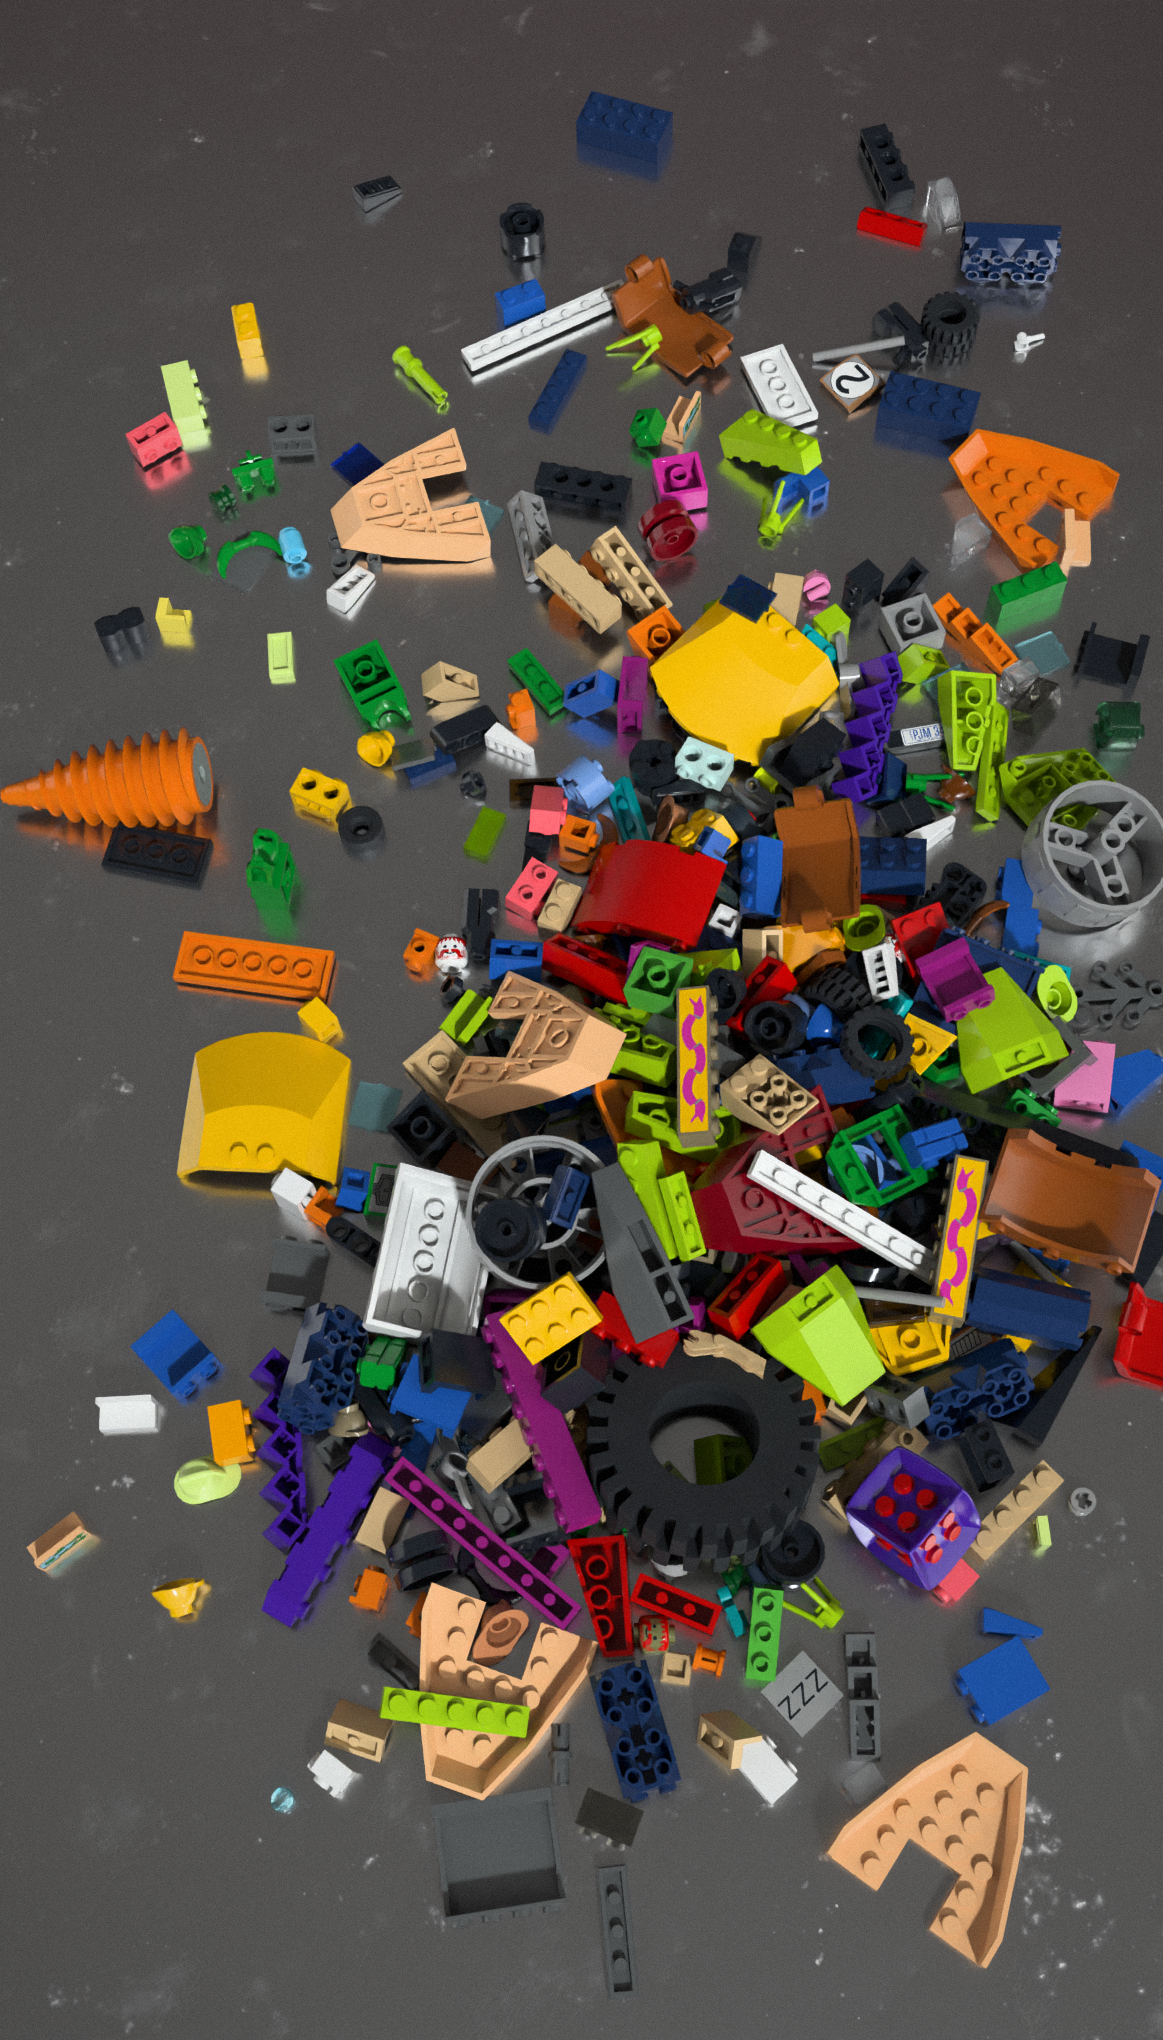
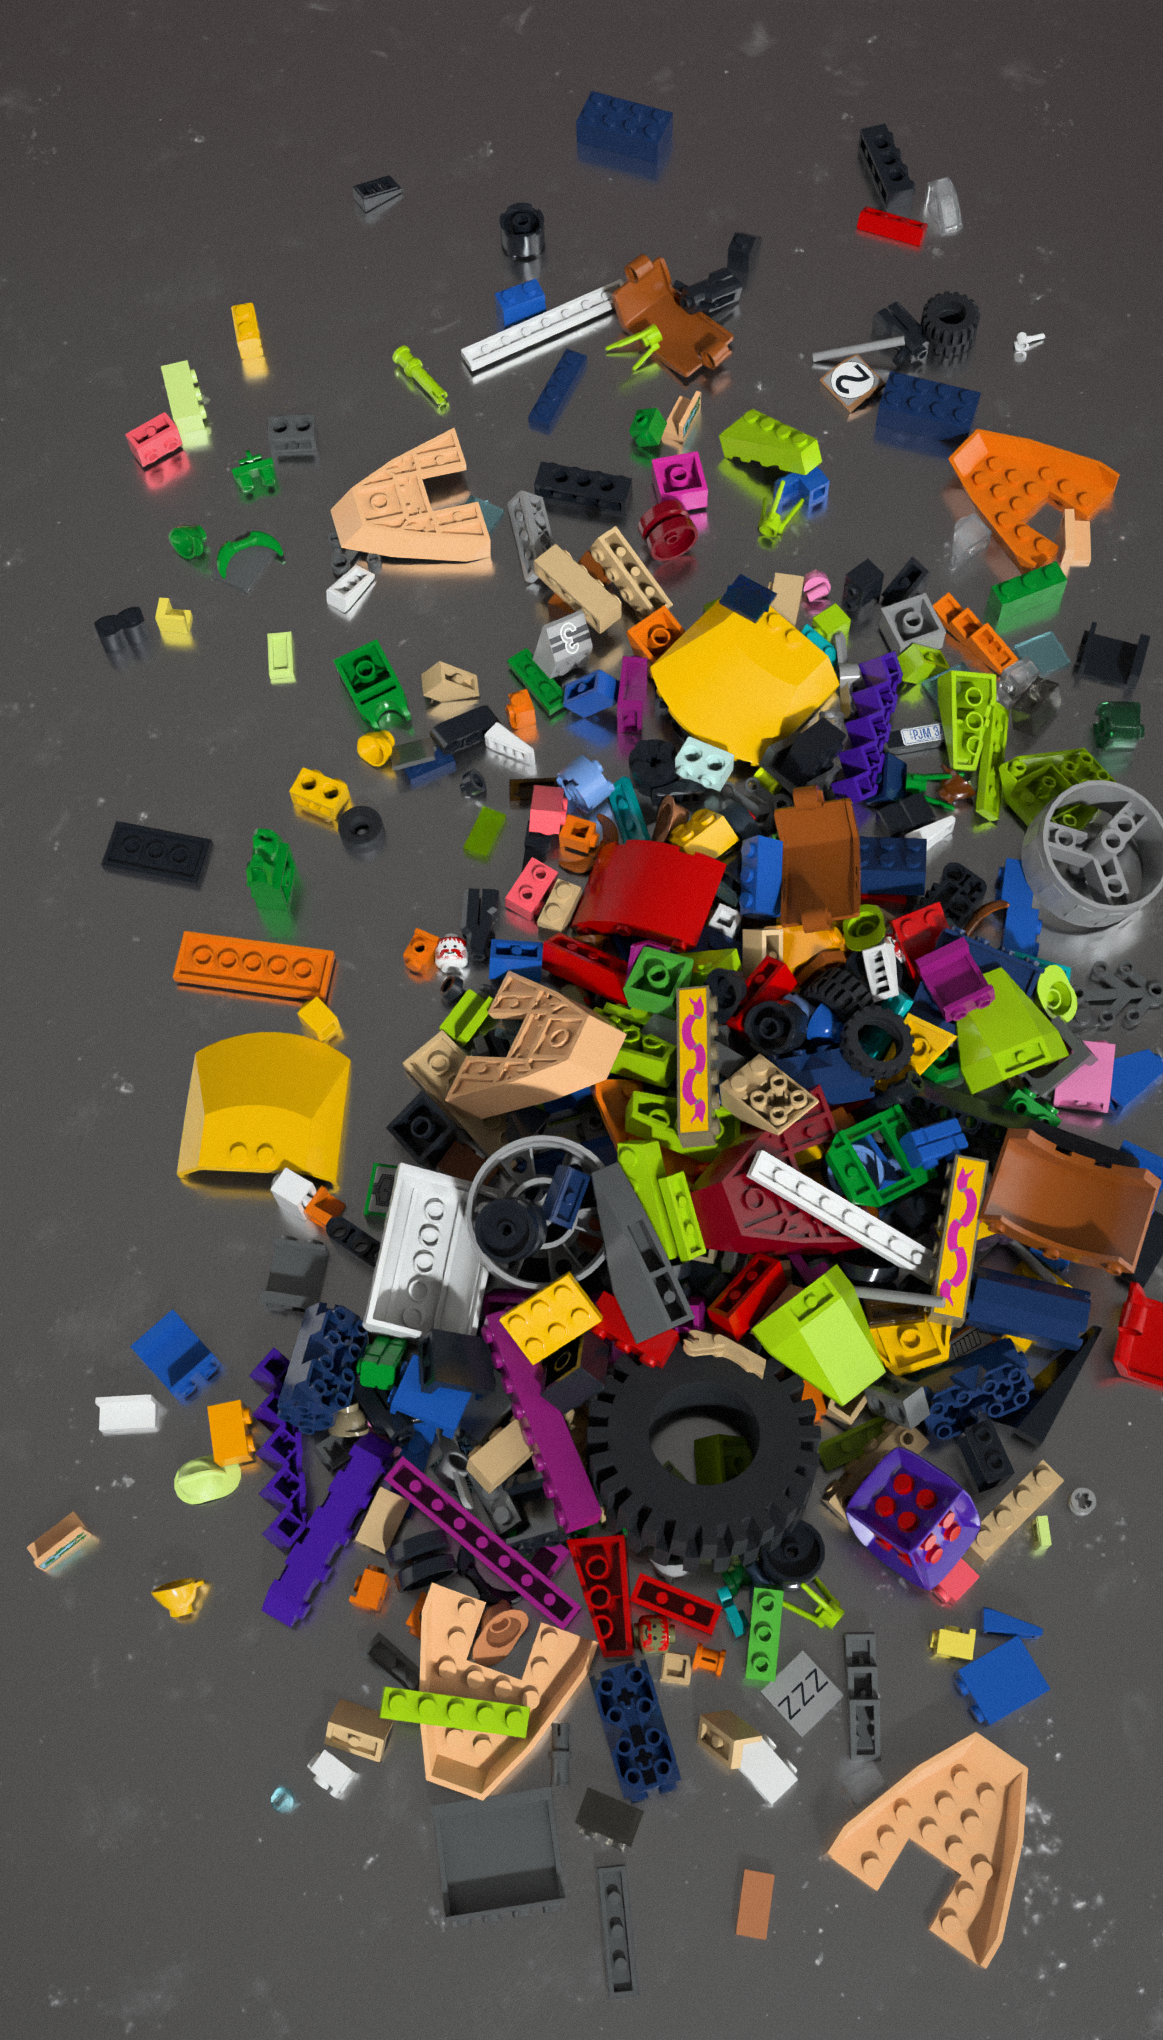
orange cone [0,727,213,828] -> none
dark green wheel [208,484,237,514] -> none
medium azure brick [278,527,307,564] -> none
clear blue piece [330,442,385,486] -> none
blue panel [334,1167,370,1212] -> none
clear light blue piece [348,1081,402,1134] -> none
panel [693,825,731,864] -> none
white plate [740,344,818,427] -> none
dark blue brick [959,222,1061,283] -> none
none -> light grey slope [533,610,593,679]
none -> nougat tile [735,1869,775,1940]
none -> light yellow brick [929,1625,976,1663]

